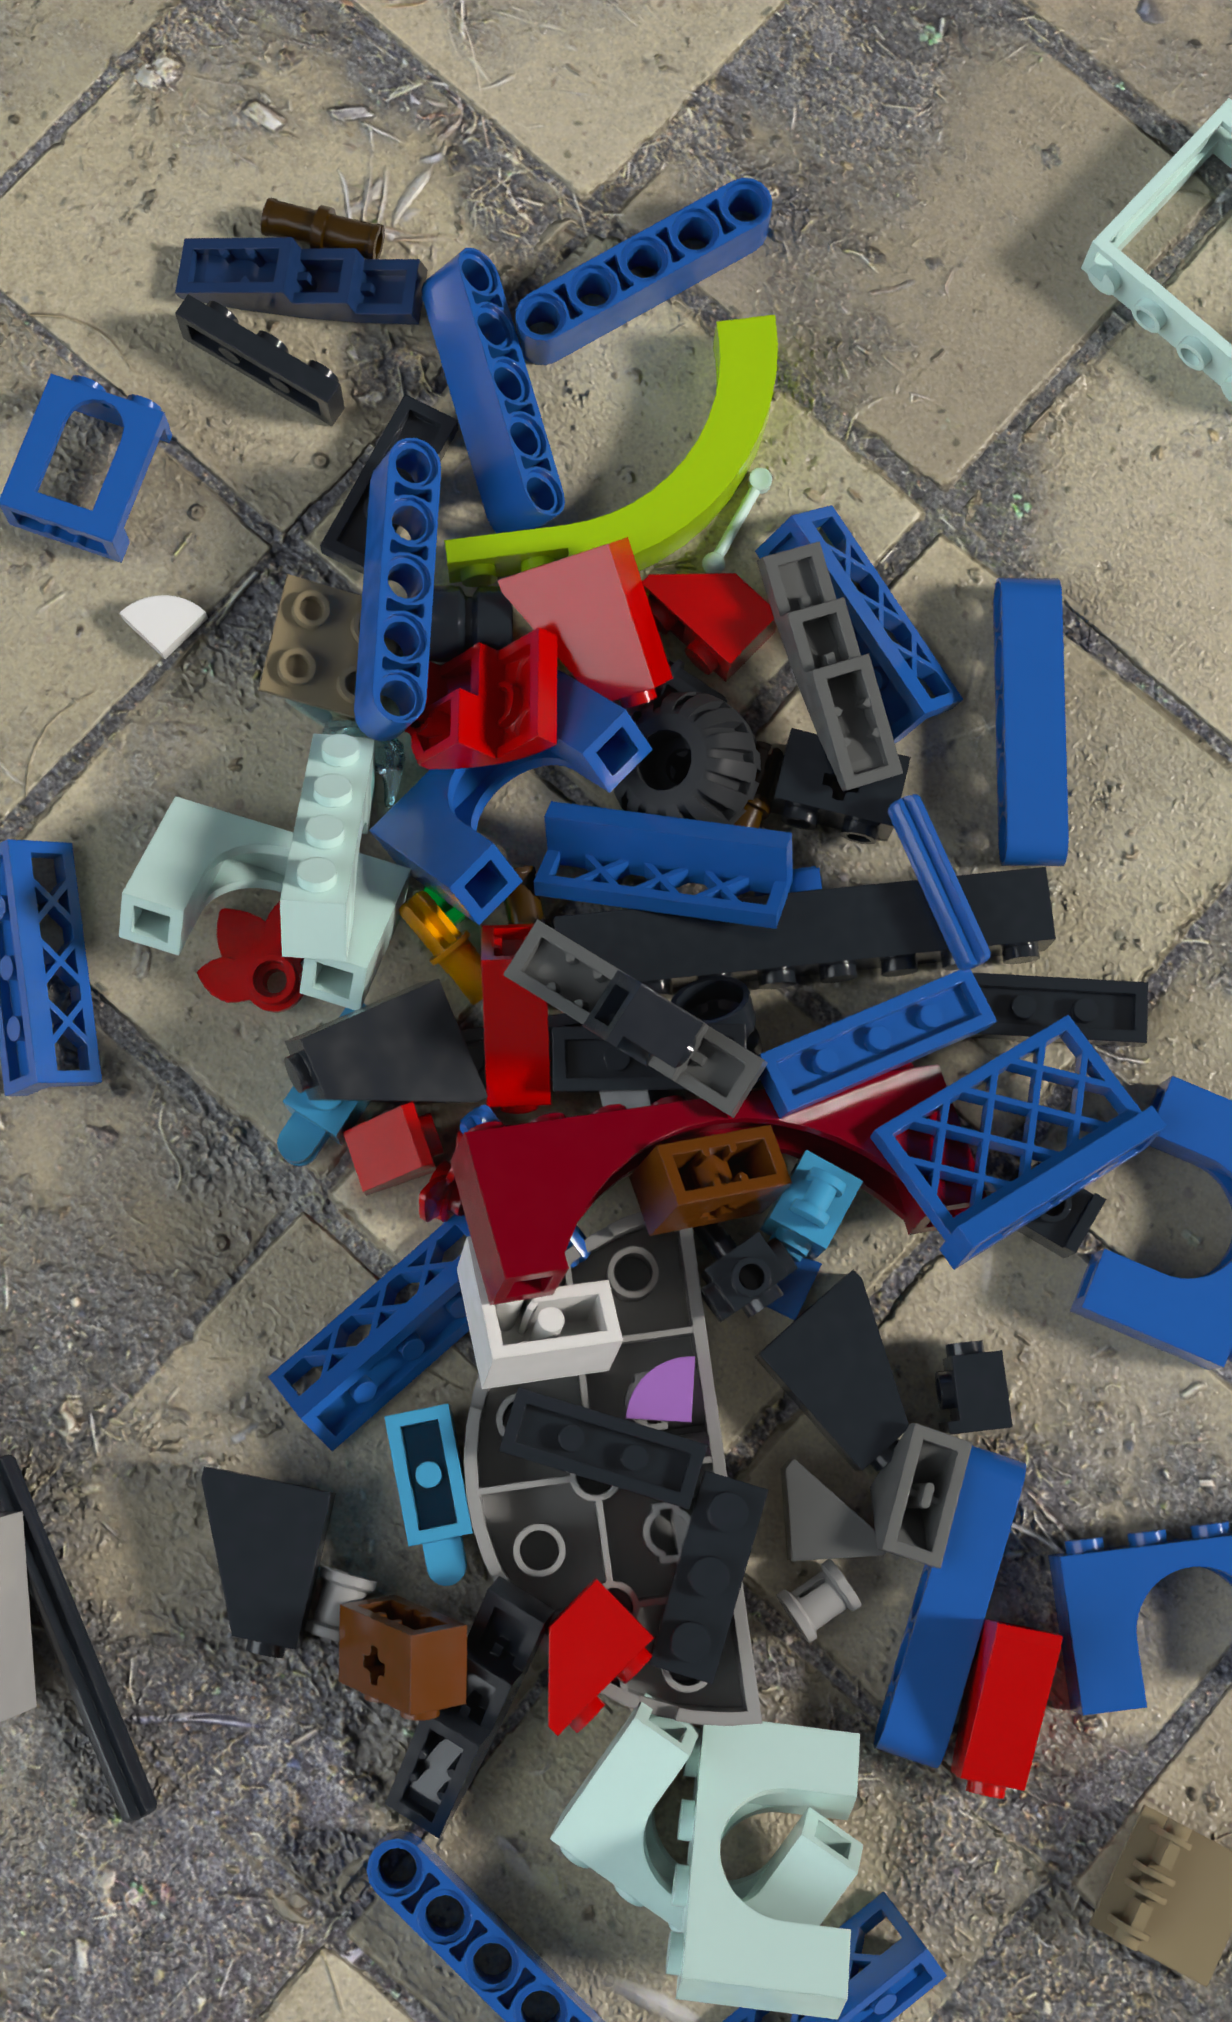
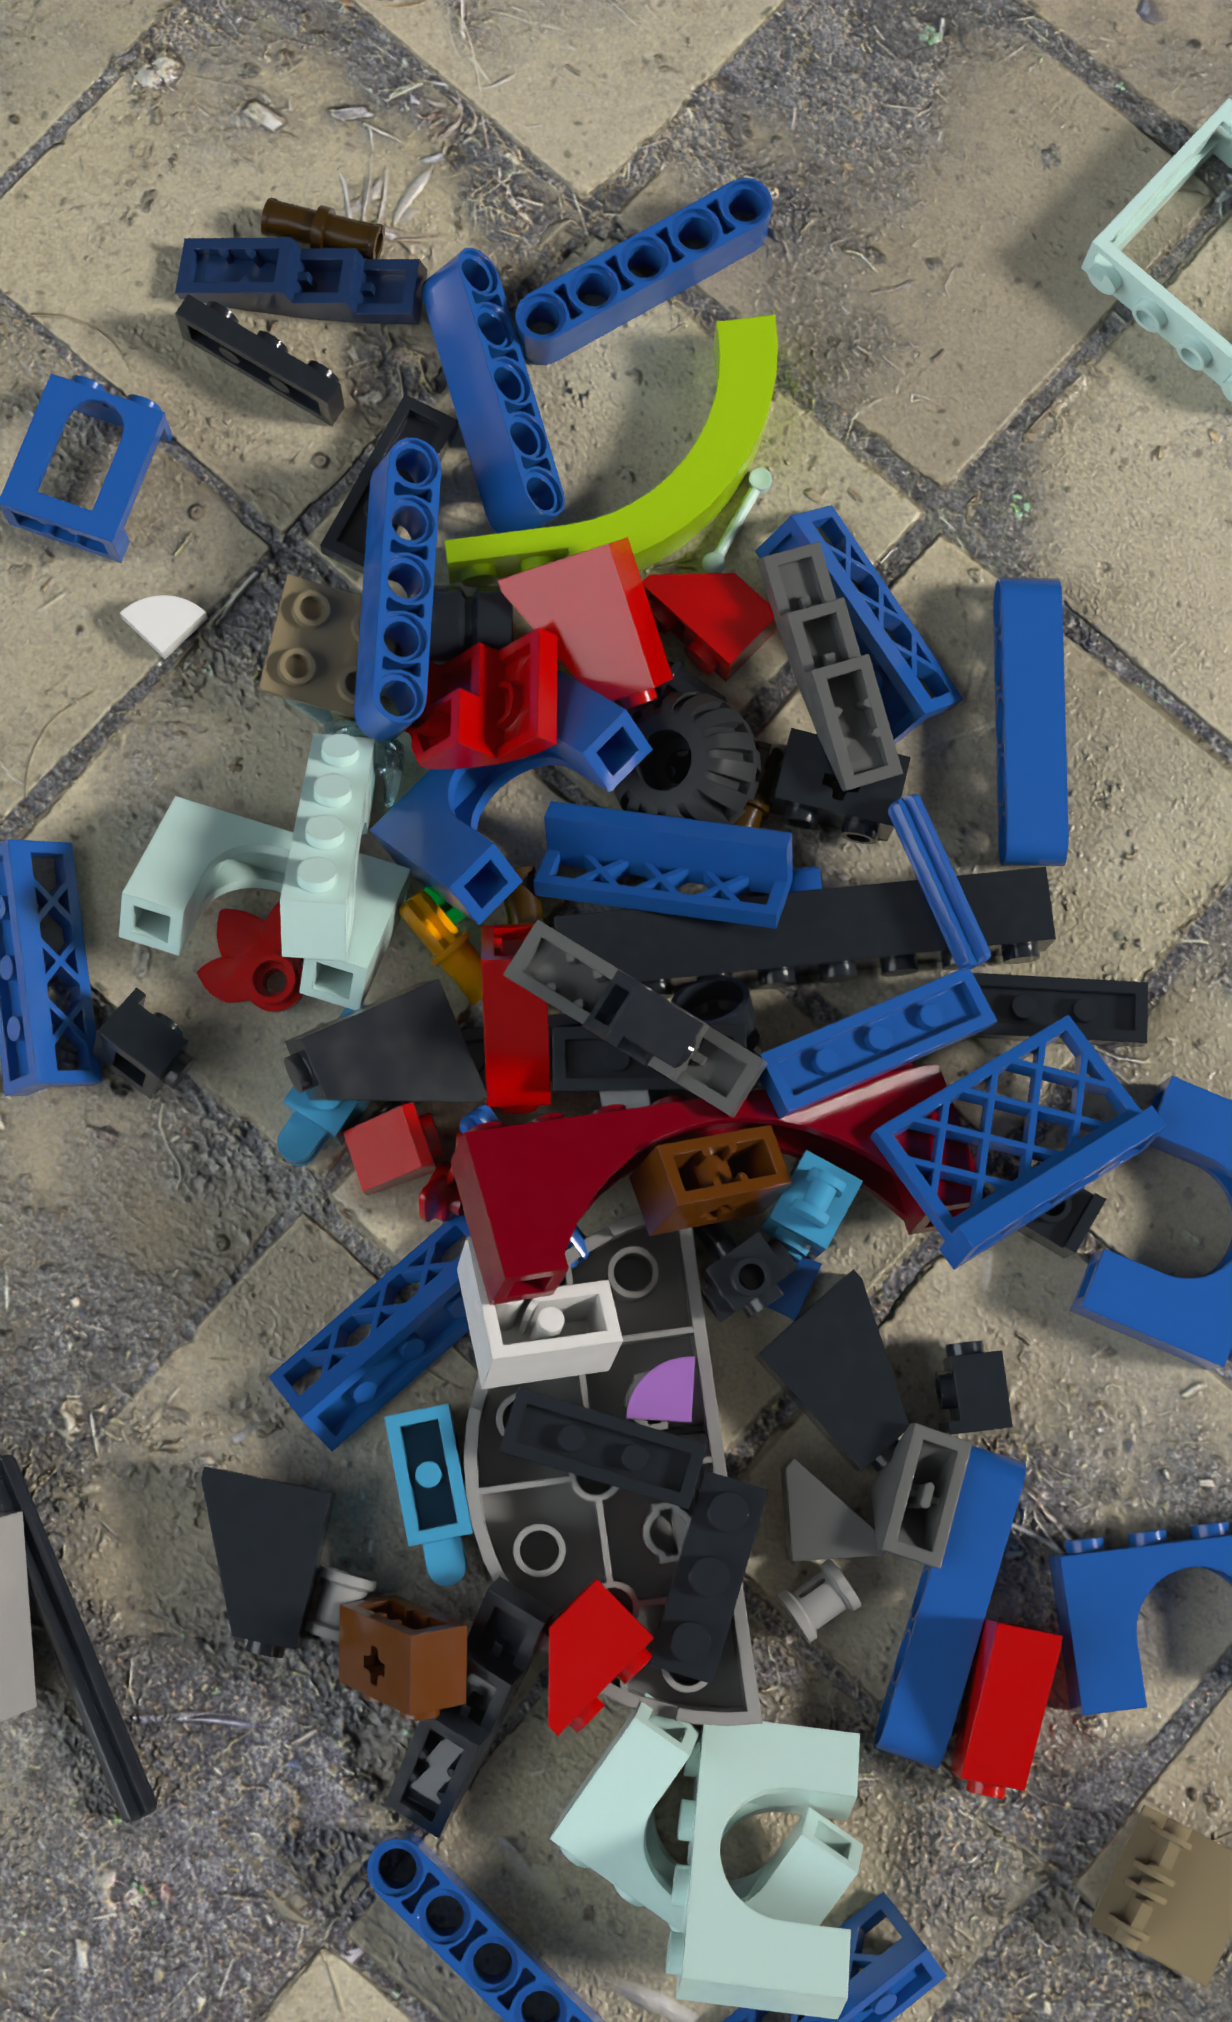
none -> black brick [92,987,195,1100]

